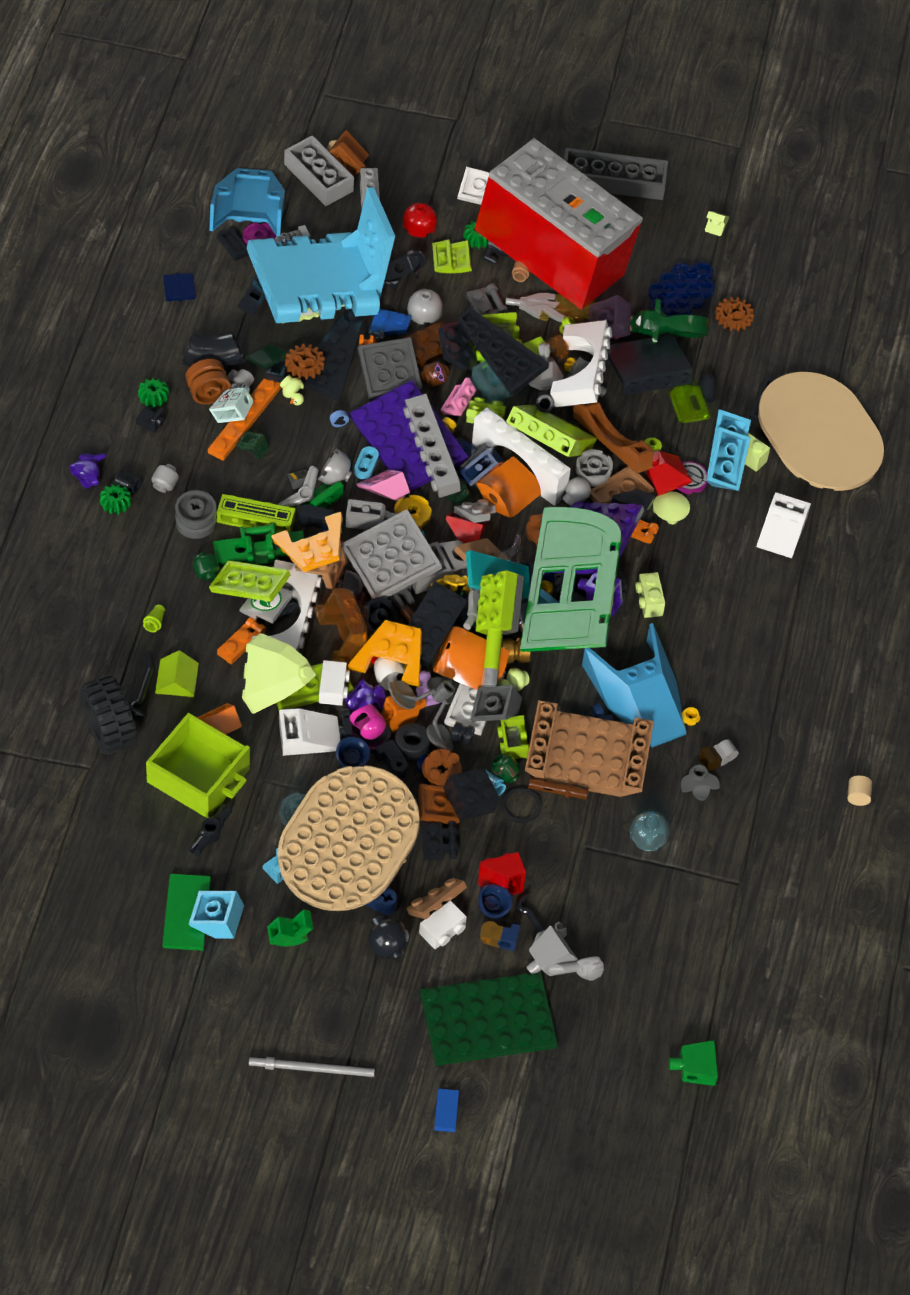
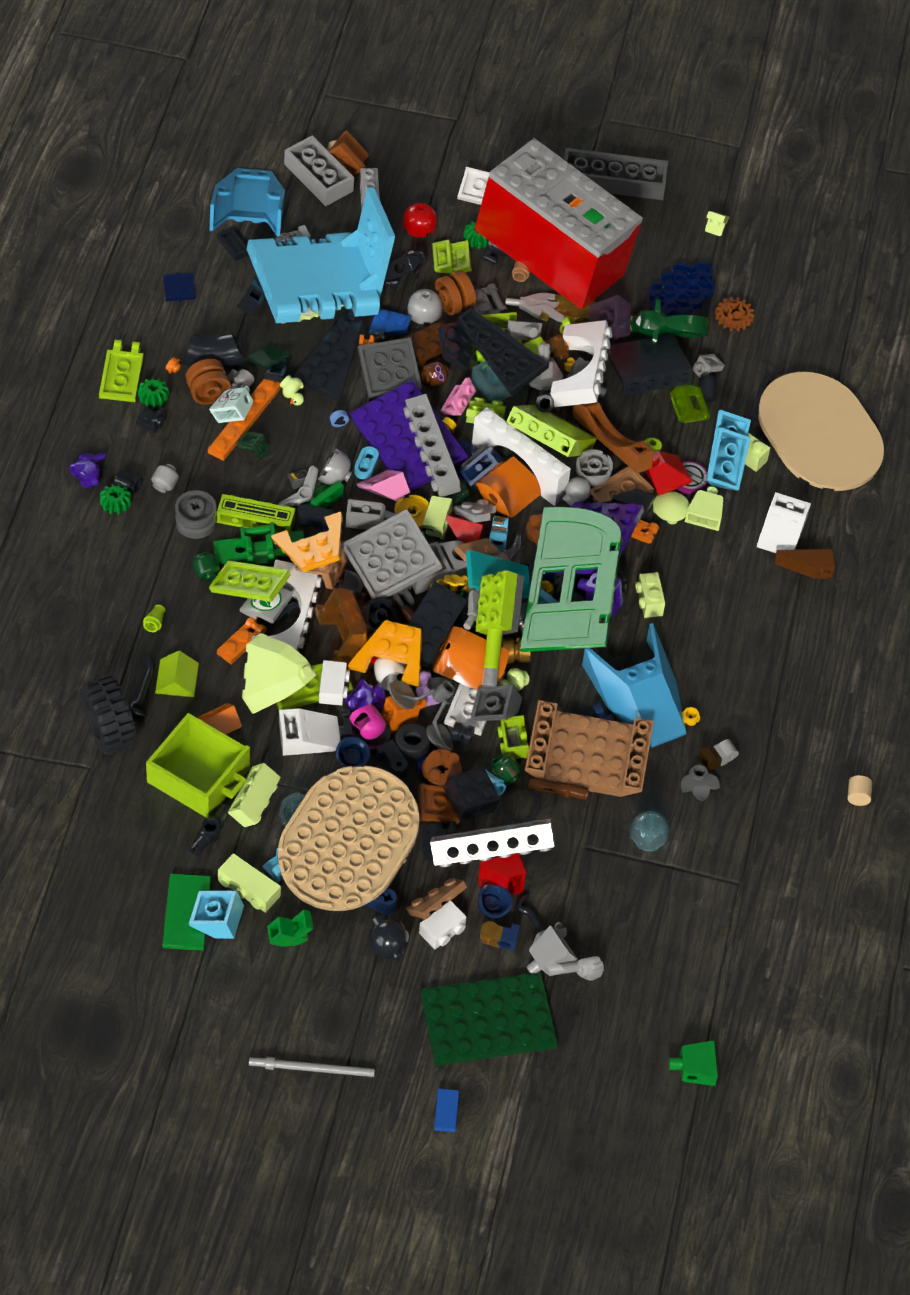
magenta tile [242,222,277,246] -> none
dark orange gear [285,344,325,380] -> none
none -> lime tile [99,340,144,402]
none -> orange plate [165,357,181,374]
none -> yellowish green brick [218,853,281,913]
none -> yellowish green brick [228,763,281,827]
none -> yellowish green hinge [423,496,453,539]
none -> brick [430,818,555,867]
none -> dark orange wheel [435,270,476,315]
none -> medium azure leg [489,516,509,551]
none -> light grey tile [507,320,542,341]
none -> yellowish green torso [685,487,723,531]
none -> light grey bracket [693,354,725,378]
none -> reddish brown slope [774,549,835,579]

